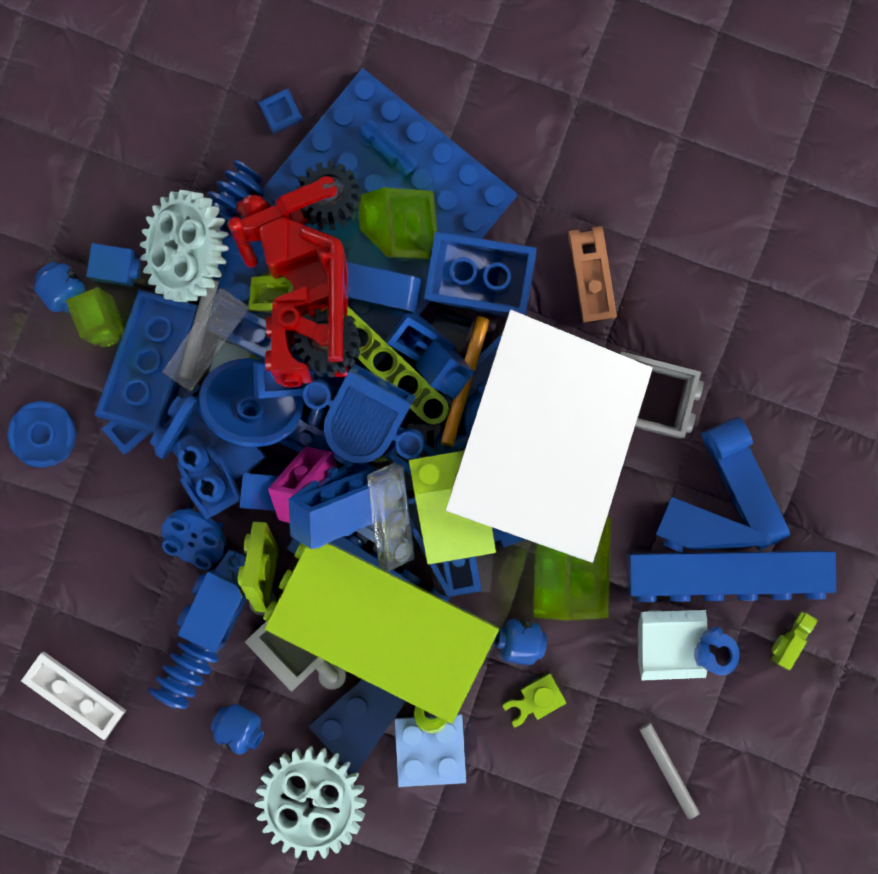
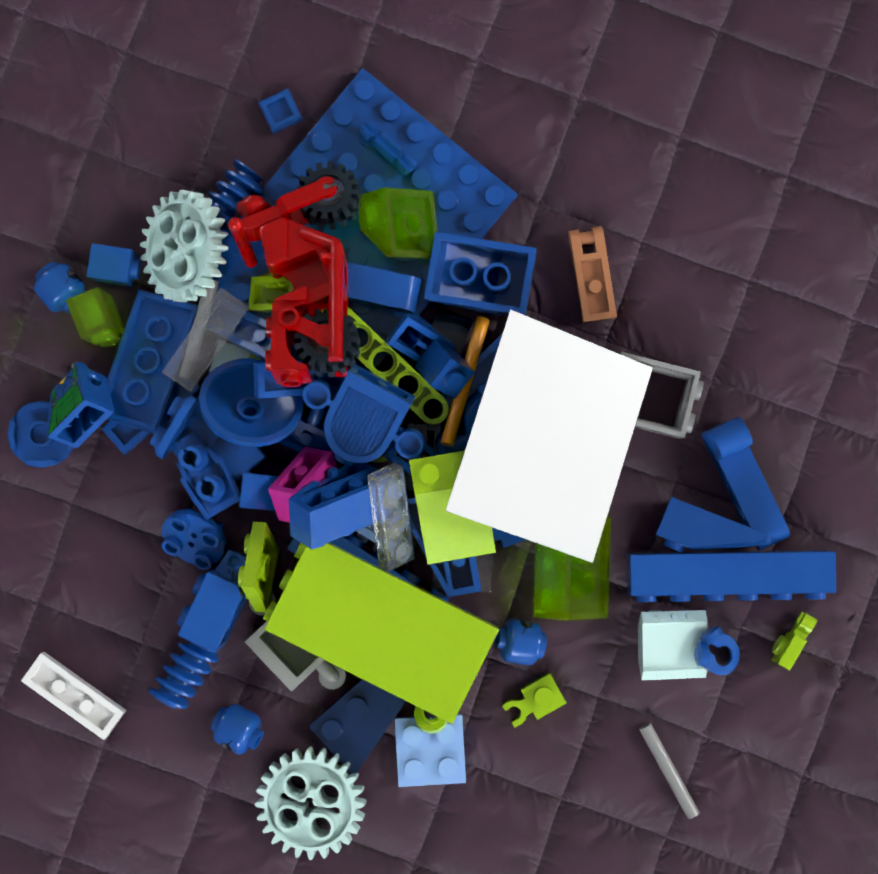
none -> blue torso [47,362,114,448]

